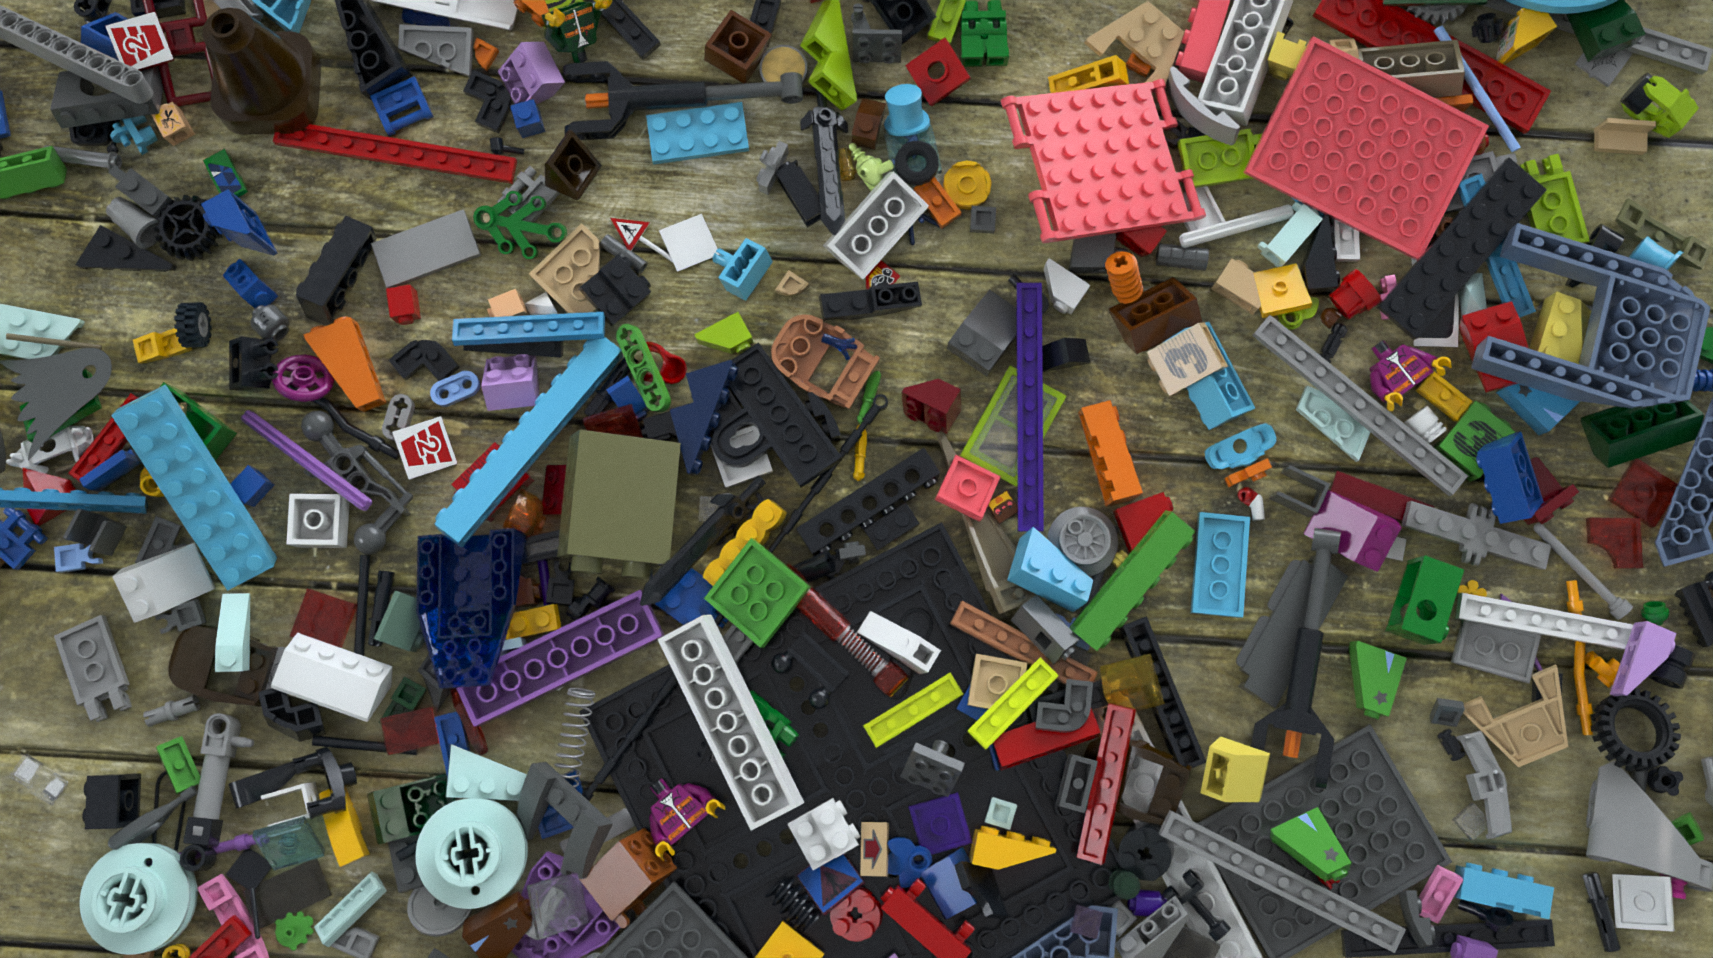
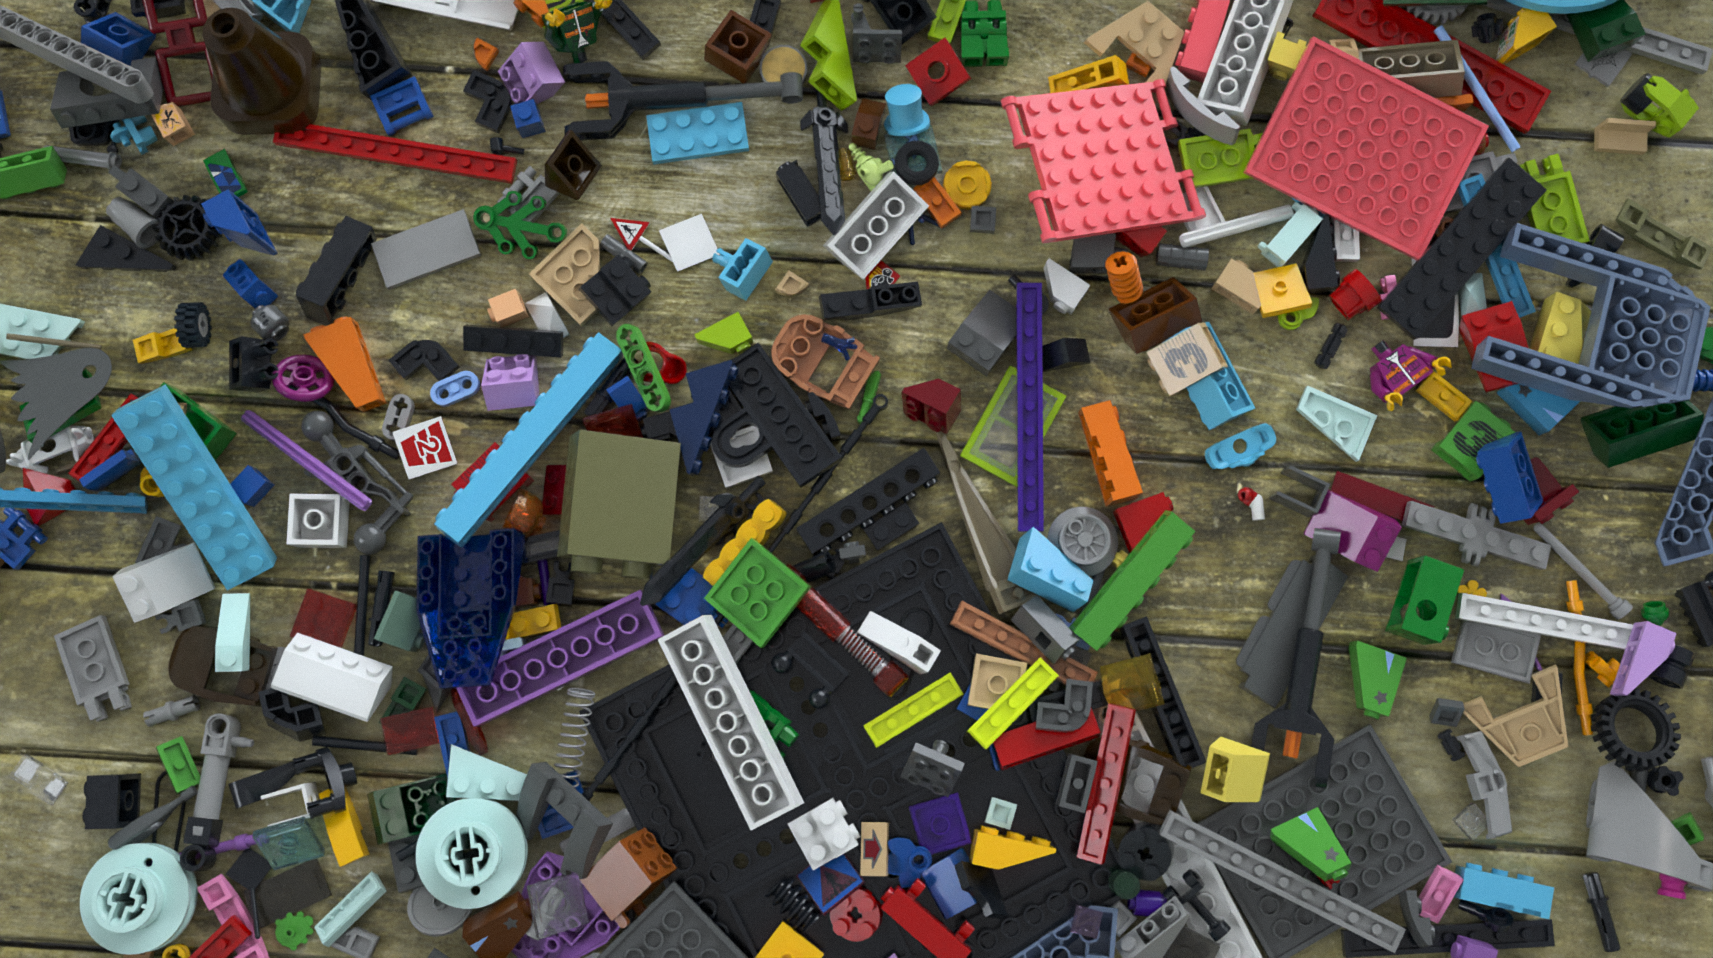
light blue plate [54,543,103,573] -> none
dark grey piece [63,508,127,556] -> none
tile [106,12,175,71] -> none
red brick [386,285,421,325] -> none
light grey wing [398,24,474,77] -> none
clear blue axle [401,9,450,27] -> none
dark azure plate [452,312,605,346] -> none
black connector [566,576,615,621] -> none
torso [649,778,726,861] -> none
light grey plate [756,141,789,195] -> none
yellow piece [853,425,867,481] -> none
coral tile [935,455,1001,522] -> none
reddish brown tile [988,490,1017,524] -> none
medium azure plate [1190,512,1250,618] -> none
orange plate [1224,458,1272,488] -> none
light grey plate [1252,315,1468,496] -> none
reddish brown hinge [1320,308,1342,329] -> none
white piece [1404,405,1447,444] -> none
clear red tile [1586,517,1643,569] -> none
clear red tile [1608,459,1678,528] -> none
white plate [1612,874,1675,931] -> none
medium azure piece [1629,236,1684,270] -> none

